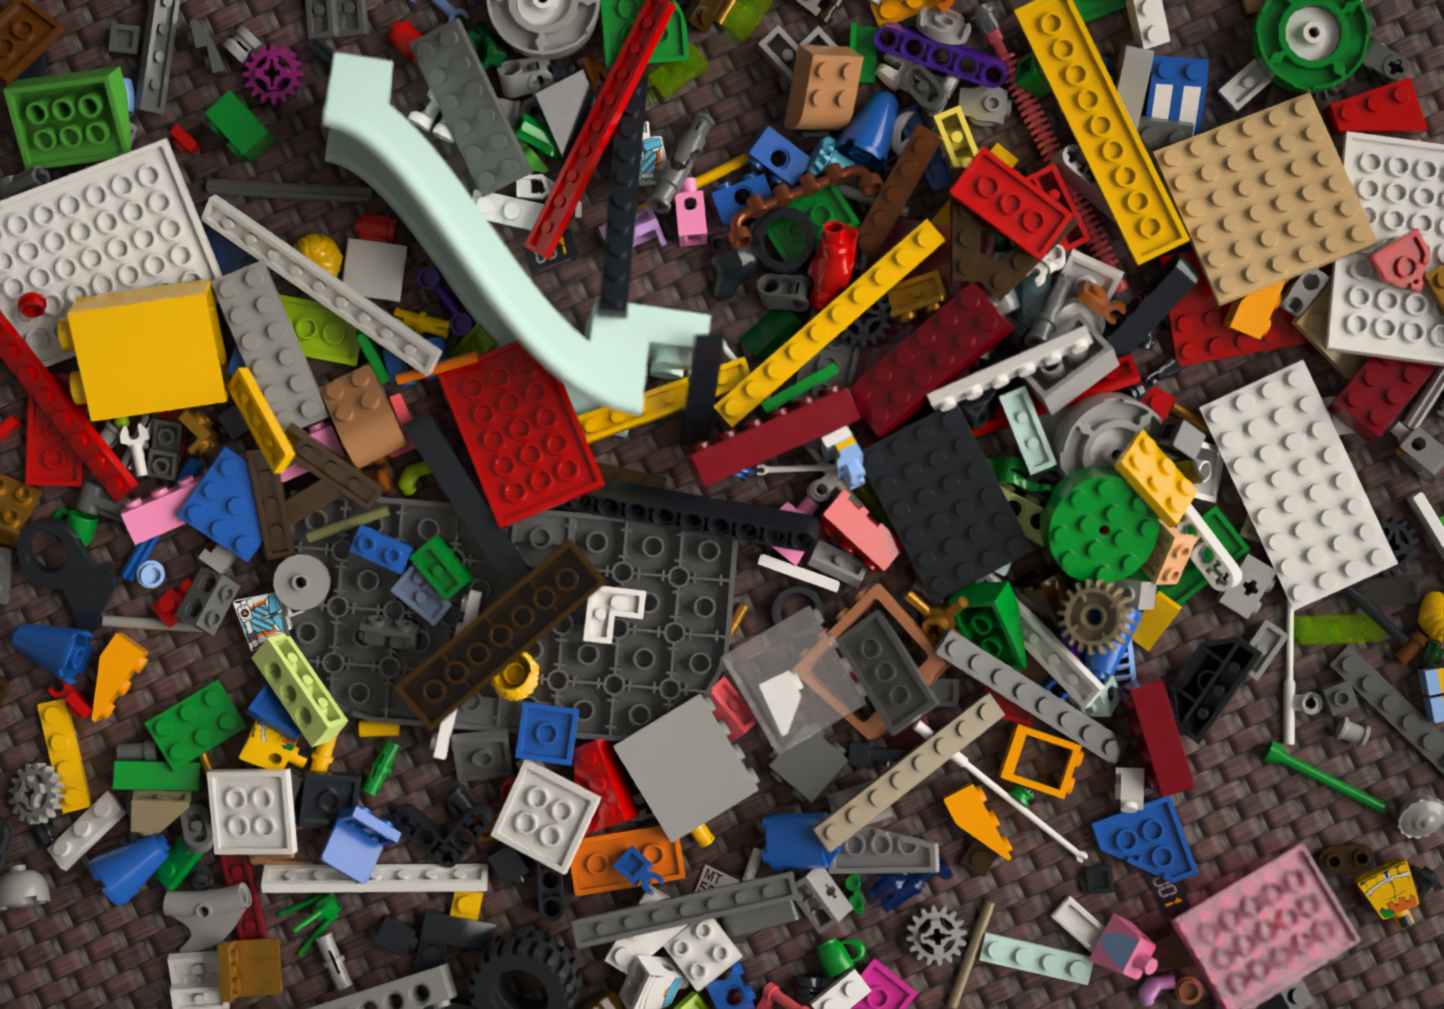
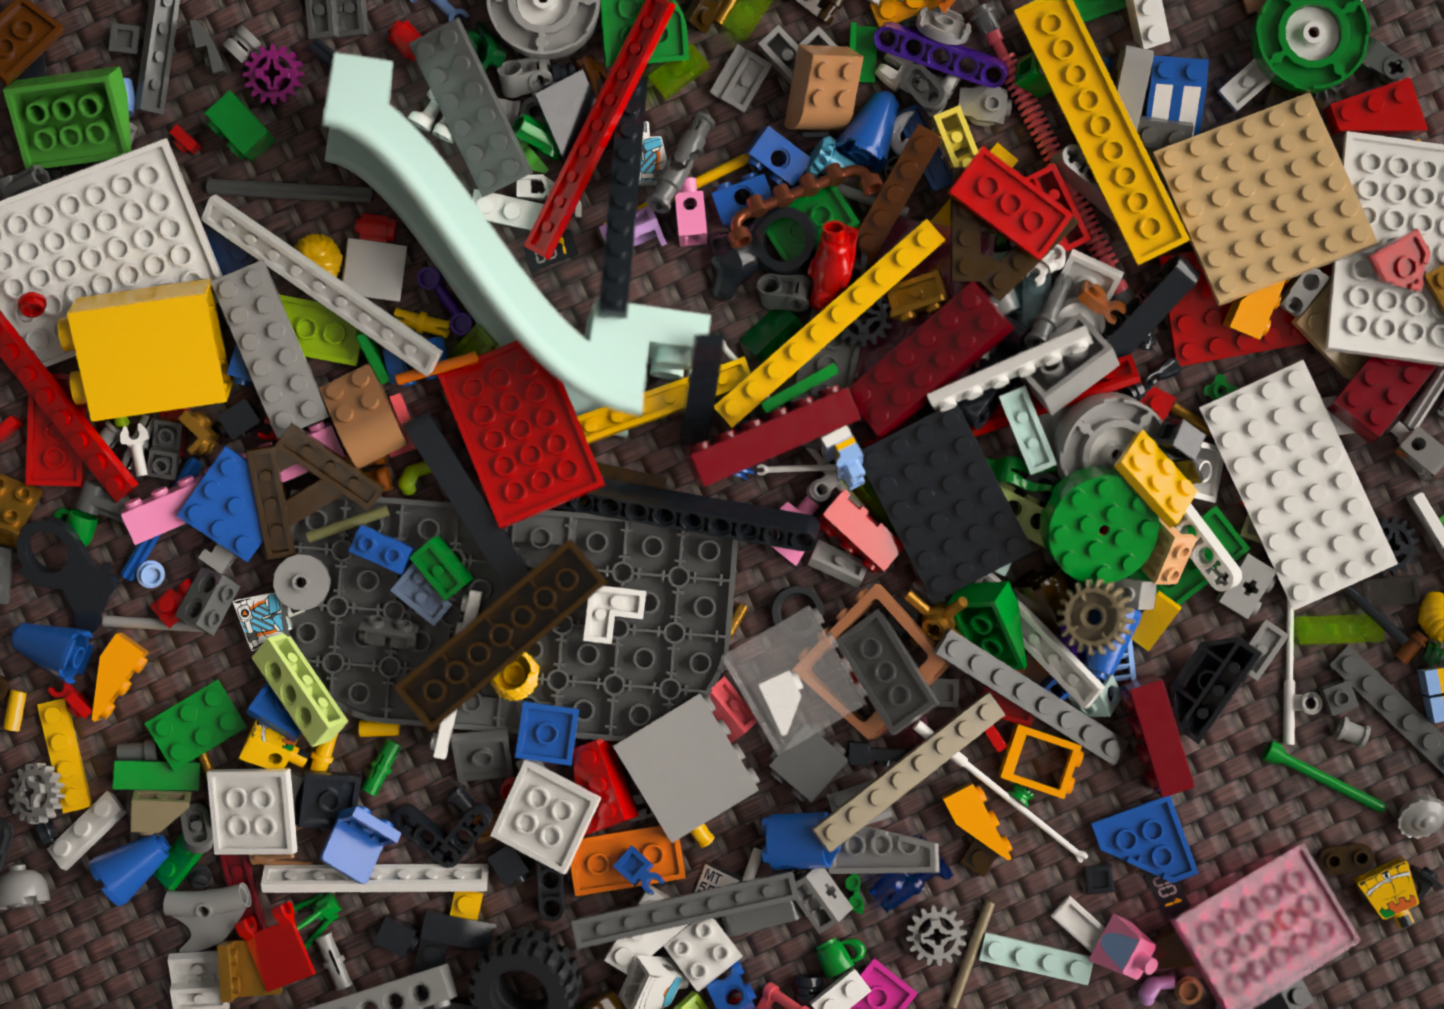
yellow plate [227,367,295,473] -> none
white tile [757,554,840,592] -> none
white brick [1115,768,1144,813] -> none
none -> yellow axle [3,690,27,731]
none -> red flag [235,901,316,992]
none -> light grey plate [709,44,773,114]
none -> red tile [983,725,1007,753]
none -> green plate [1203,374,1237,401]

